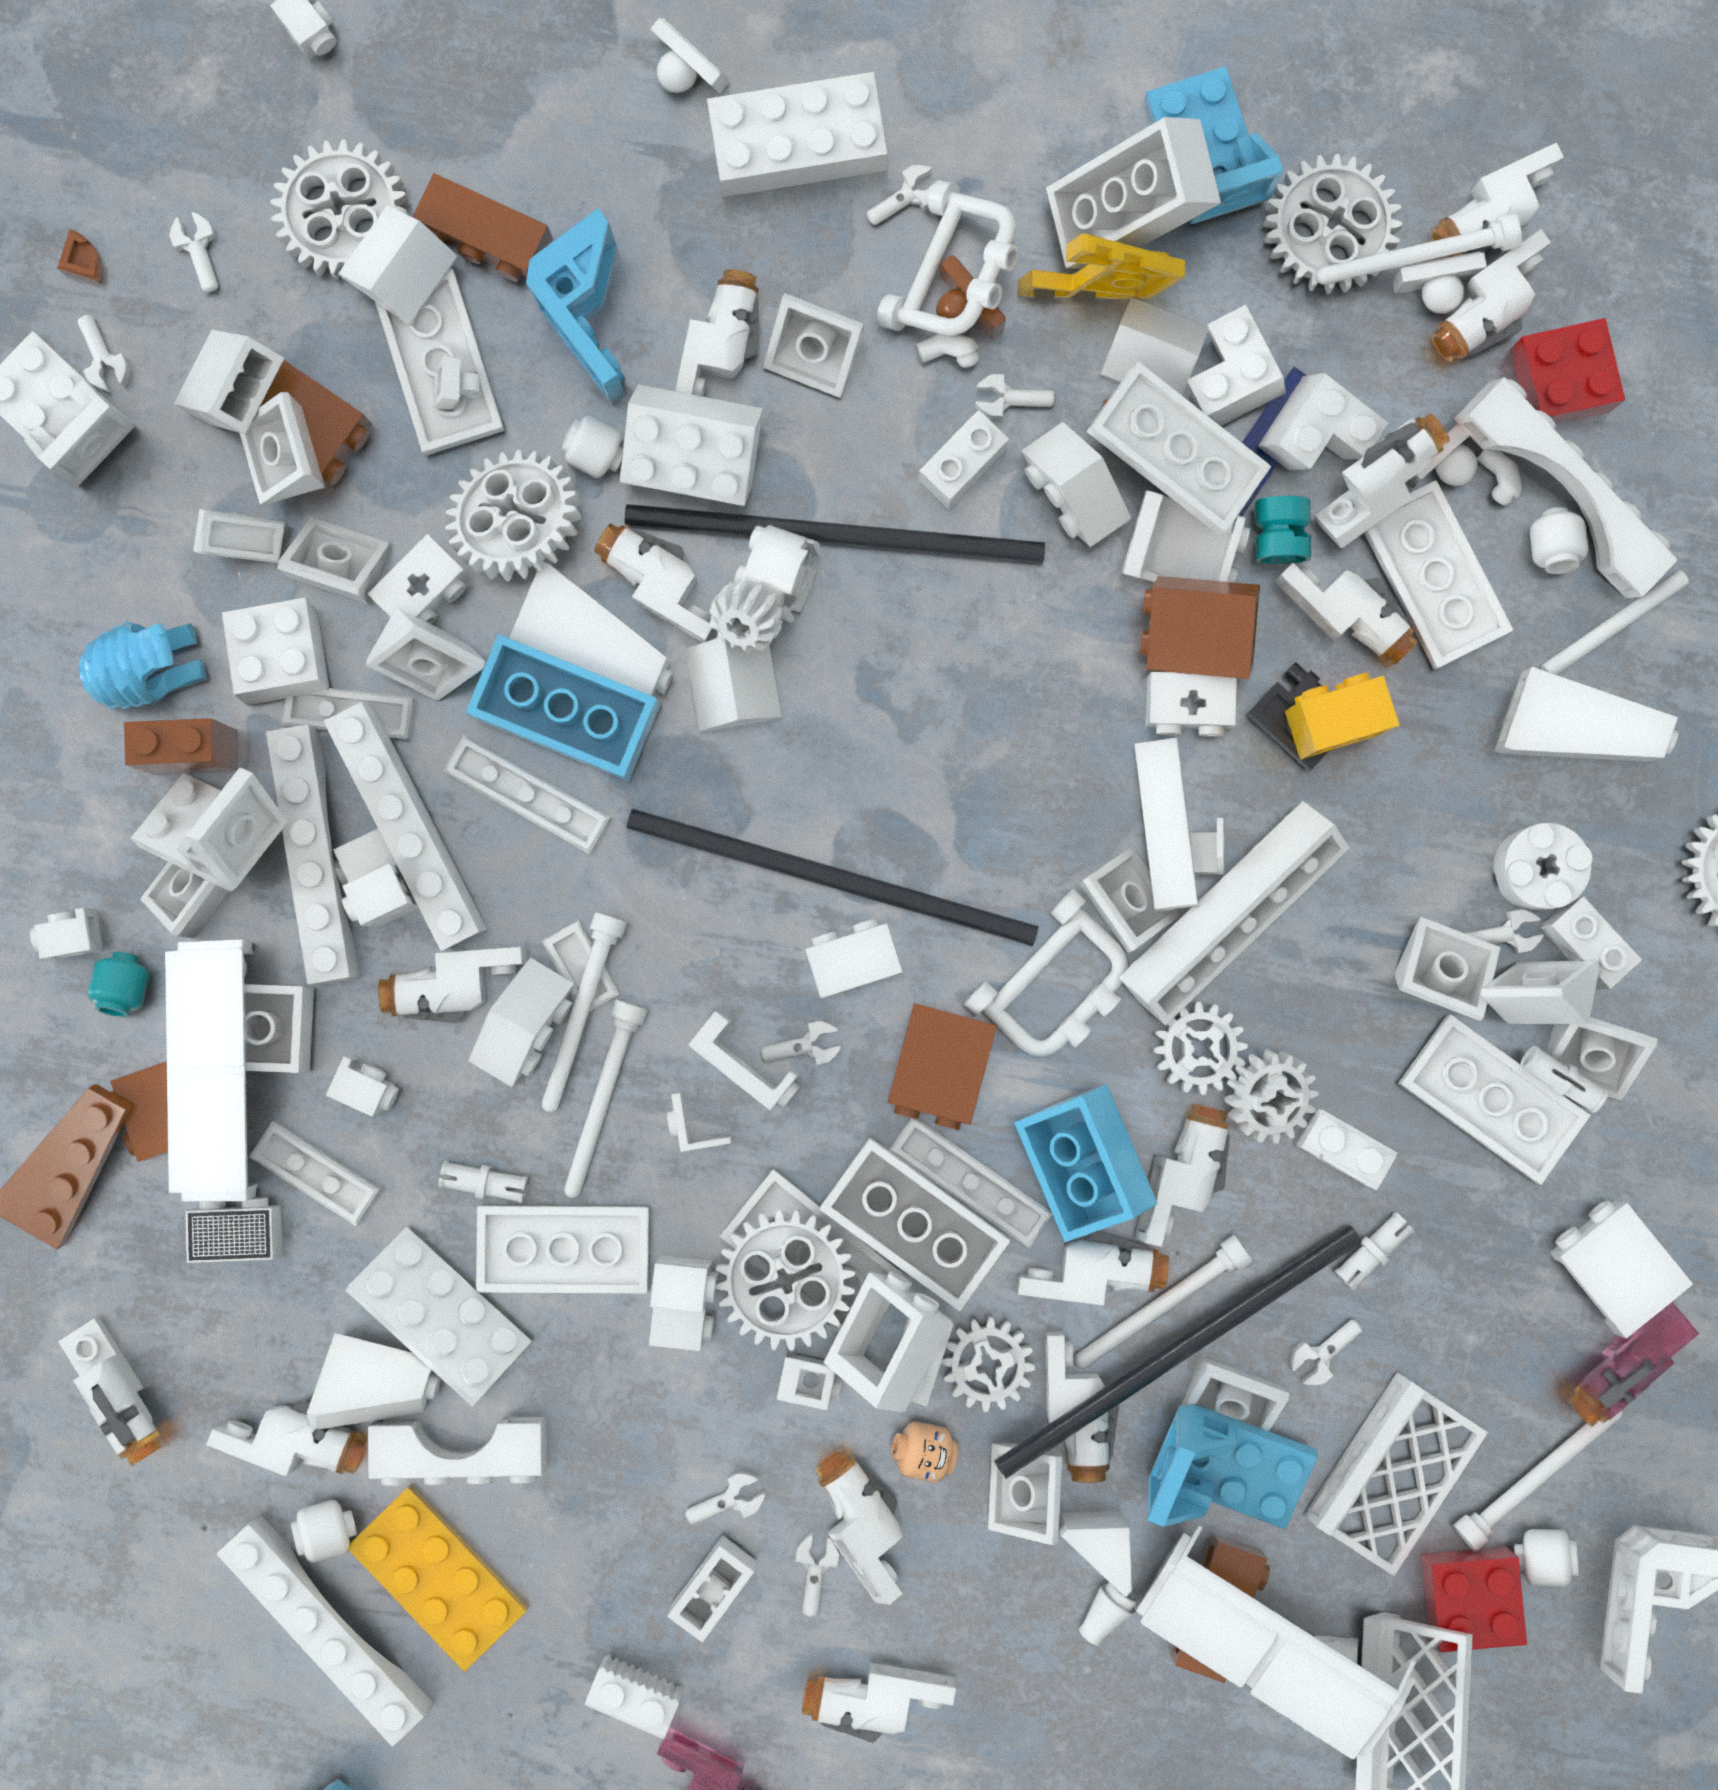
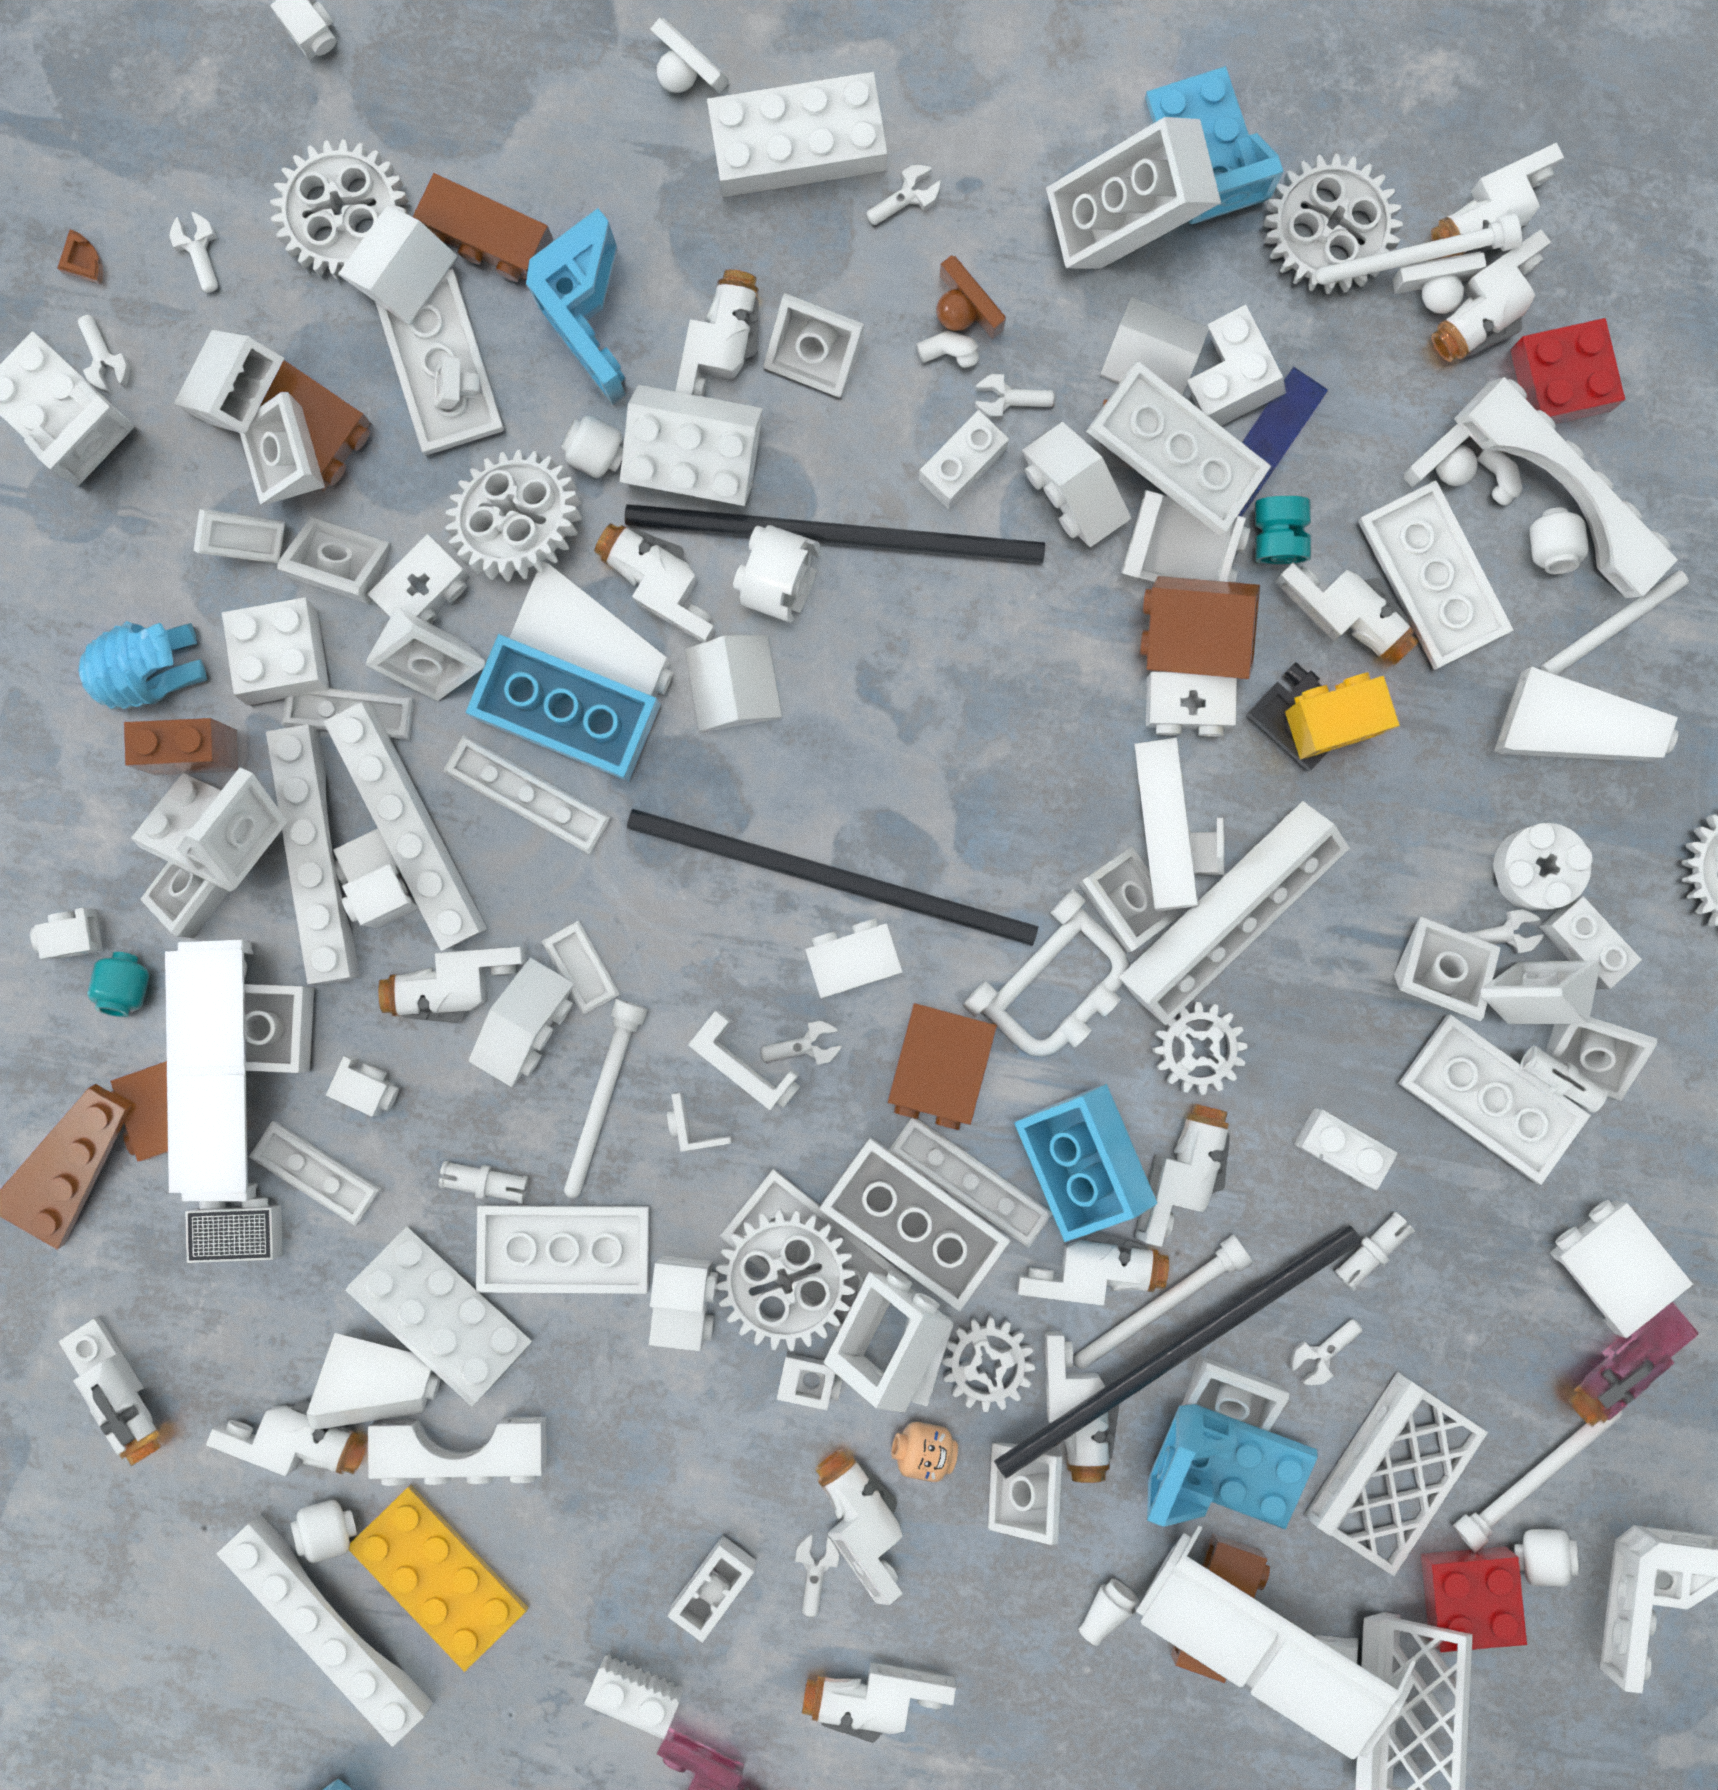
white piece [542,912,627,1112] -> none
white bar [686,1471,766,1525] -> none
white gear [709,578,783,655] -> none
white bar [877,180,1019,336] -> none
yellow wing [1018,233,1185,300] -> none
white slope [1059,1511,1132,1597] -> none
white gear [1225,1049,1319,1144] -> none
white brick [1258,373,1388,471] -> none
white plate [1314,413,1450,549] -> none

